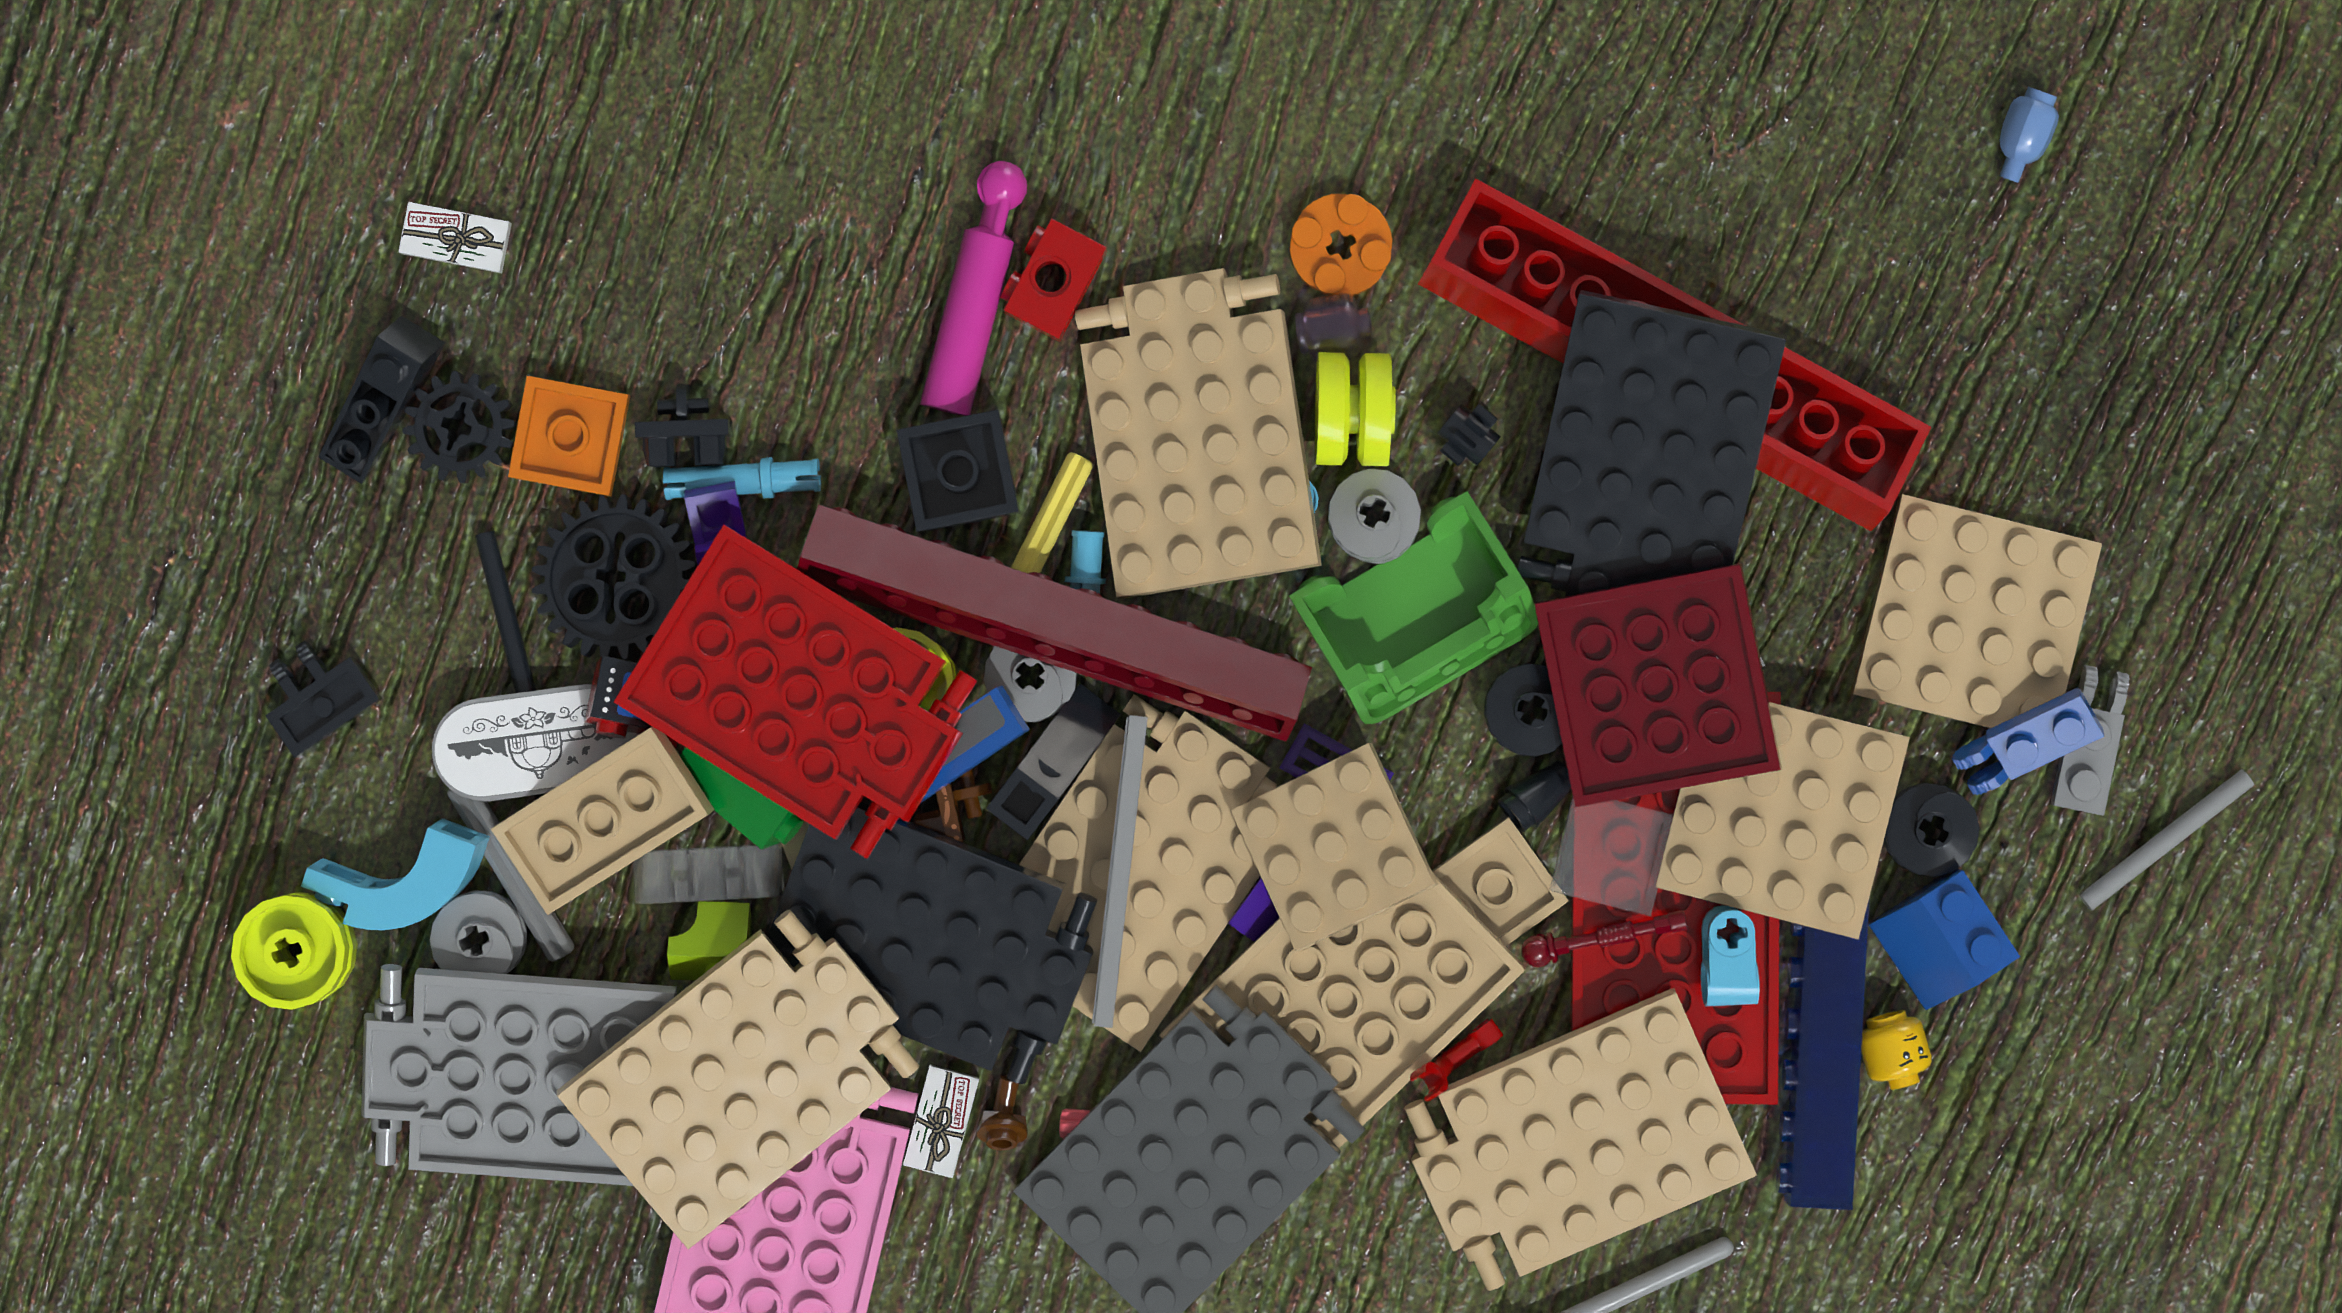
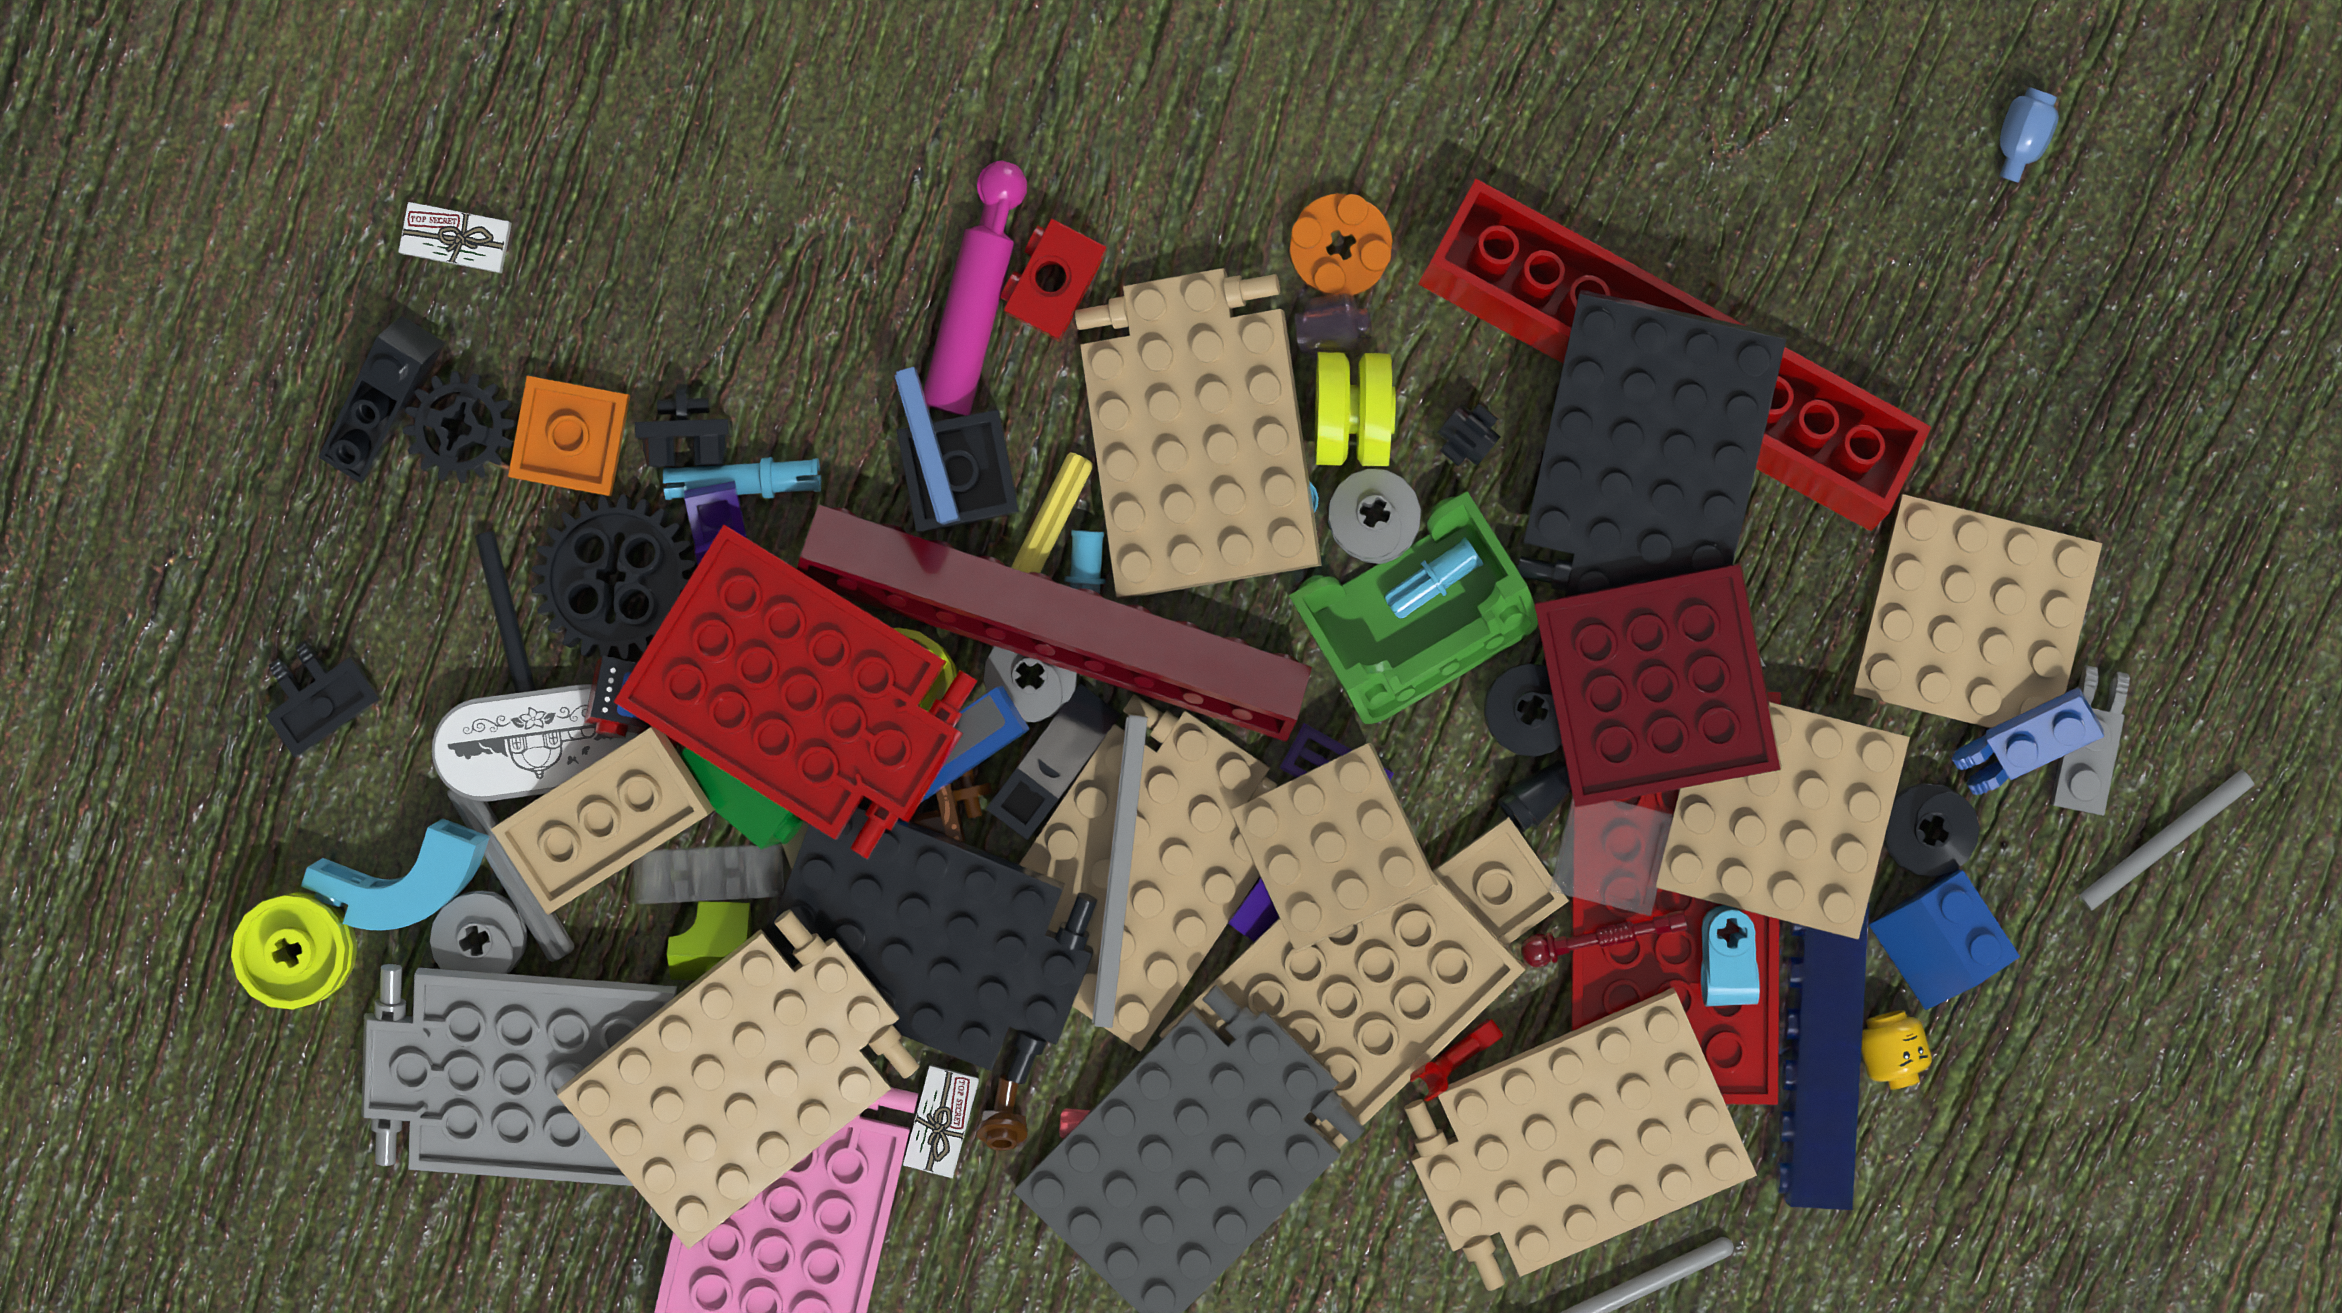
none -> medium blue tile [895,367,961,525]
none -> medium azure axle [1384,537,1484,618]

